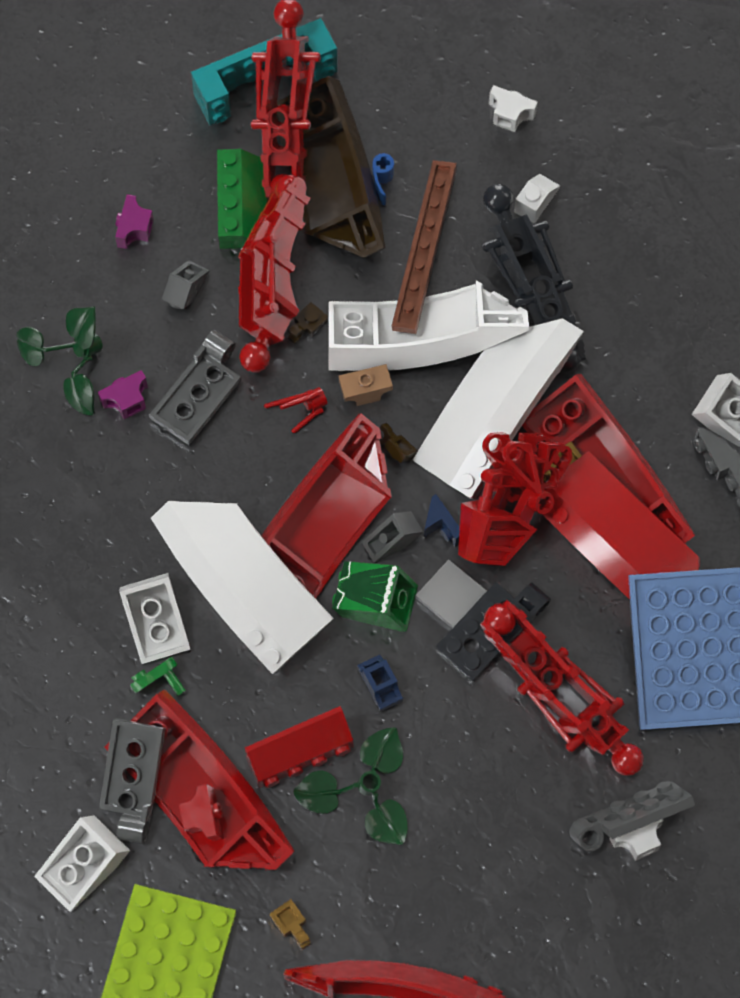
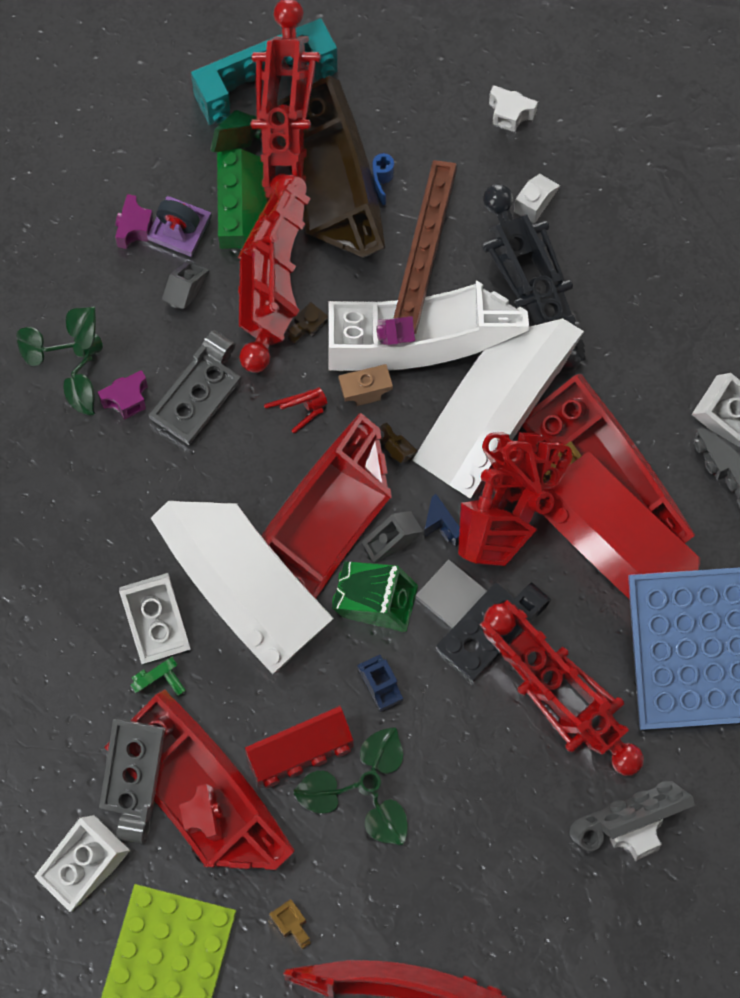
none -> medium lavender plate [147,196,212,257]
none -> dark green slope [210,110,262,152]
none -> magenta brick [376,316,415,345]

